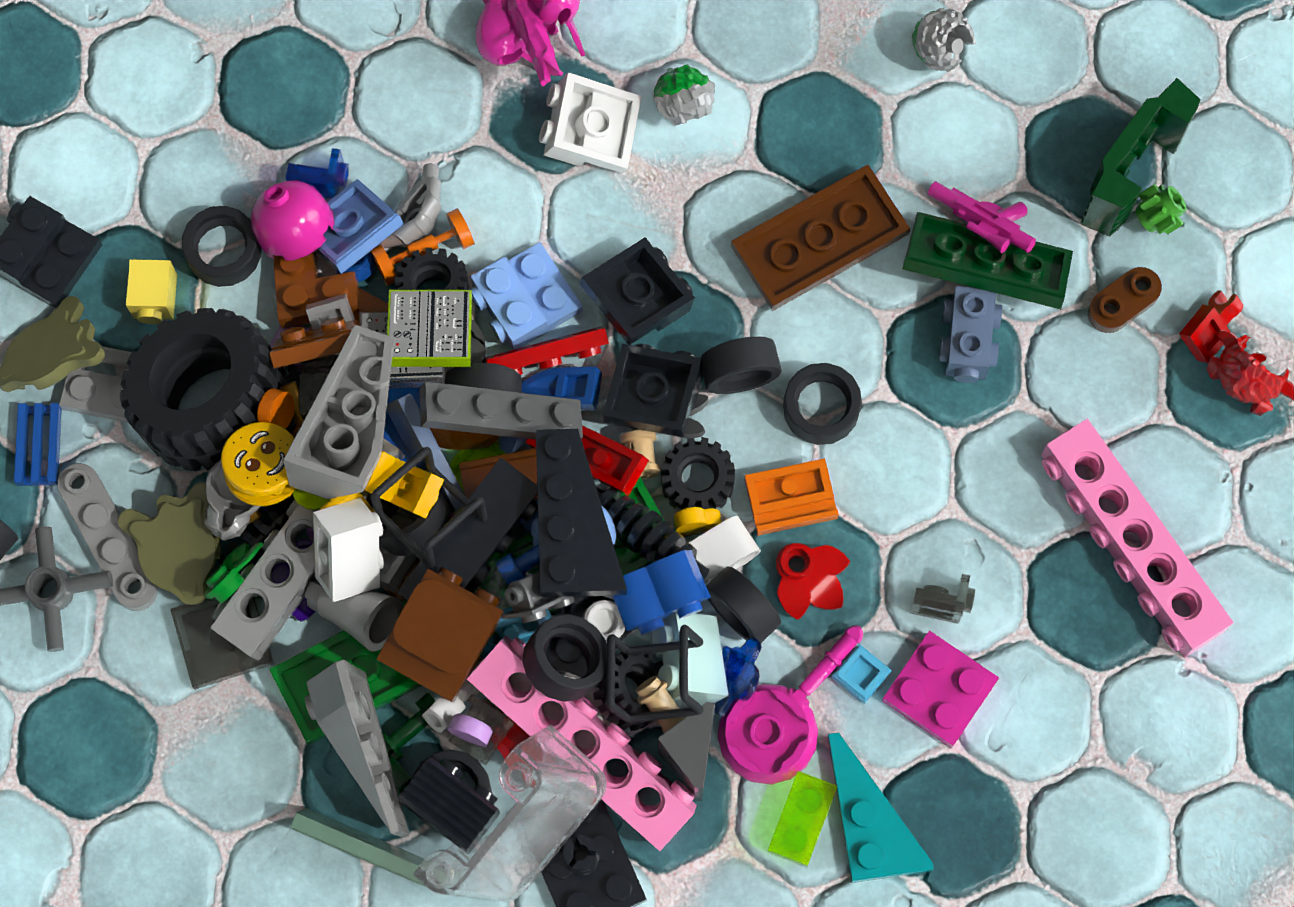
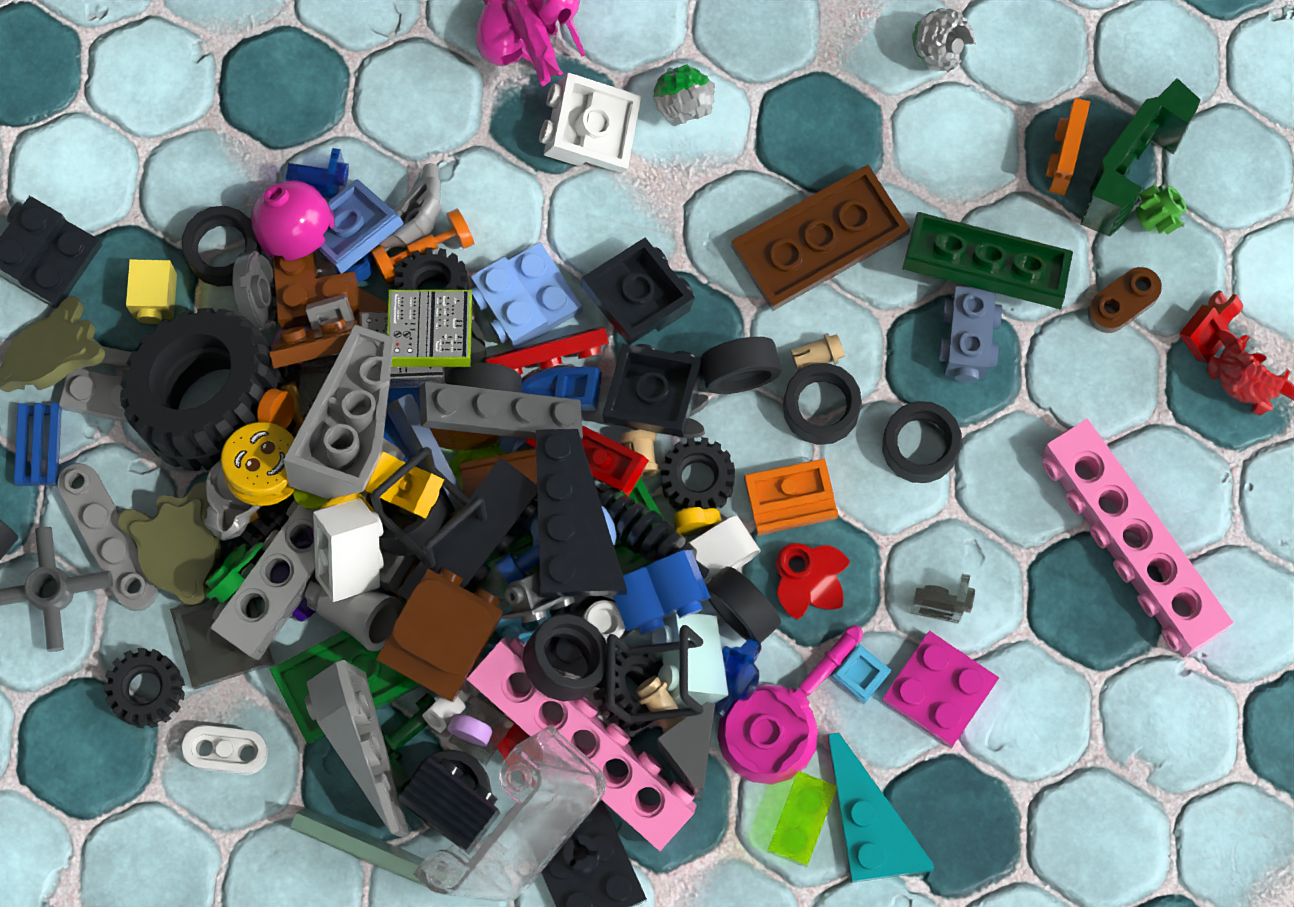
dark pink piece [928,181,1036,253] -> none
none -> black tyre [103,648,185,728]
none -> white plate [182,725,269,775]
none -> dark grey tile [233,251,278,333]
none -> tan pin [790,333,845,371]
none -> black tyre [882,401,962,483]
none -> orange plate [1045,98,1090,195]

